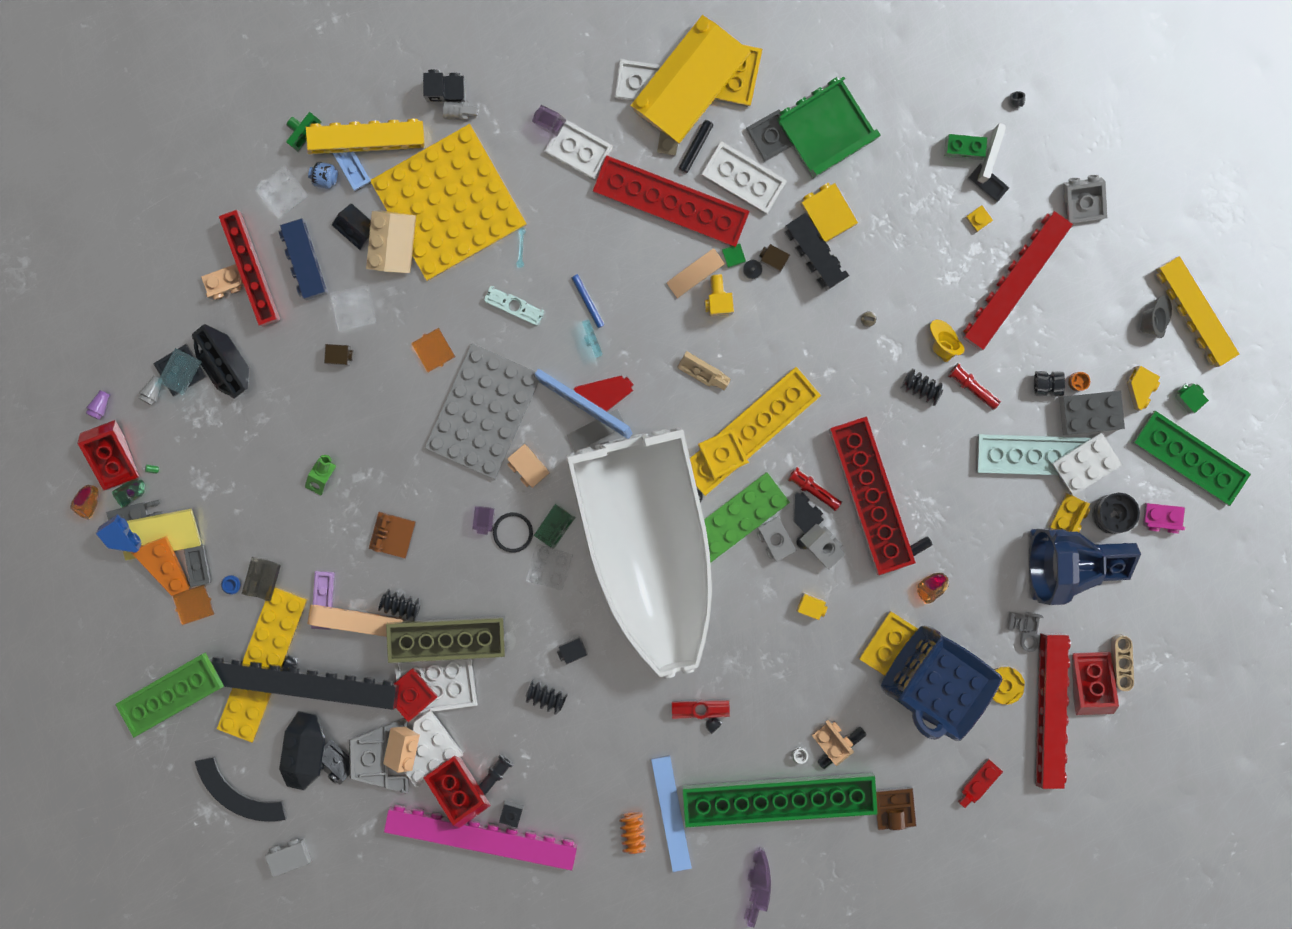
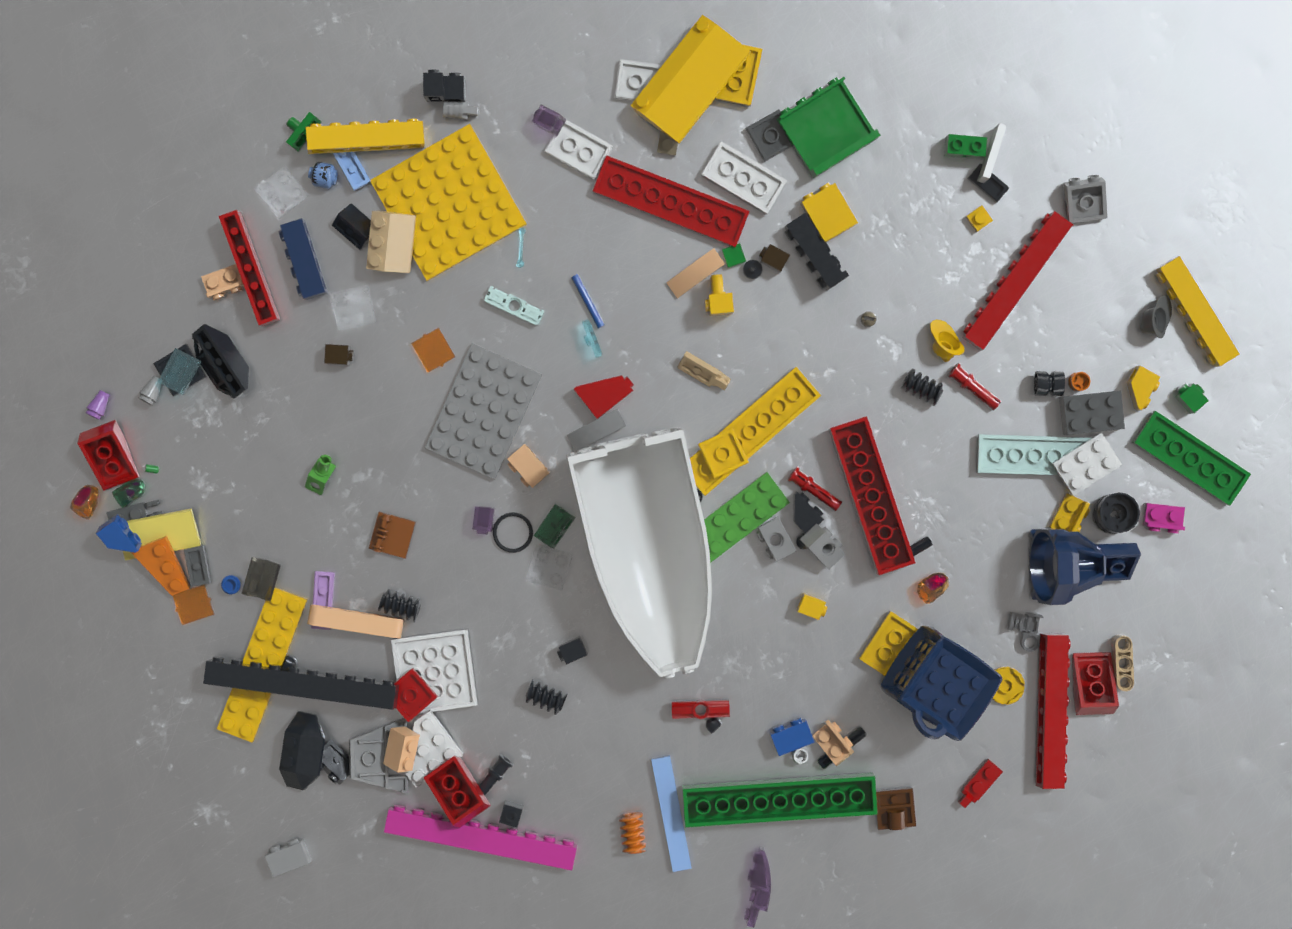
bright green plate [115,652,224,738] -> none
black tile [195,756,287,822] -> none
olive brick [386,617,505,663] -> none
light blue tile [535,369,633,439] -> none
black axle [679,120,713,173] -> none
black hinge [1010,91,1026,108] -> none
none -> blue brick [770,717,815,756]

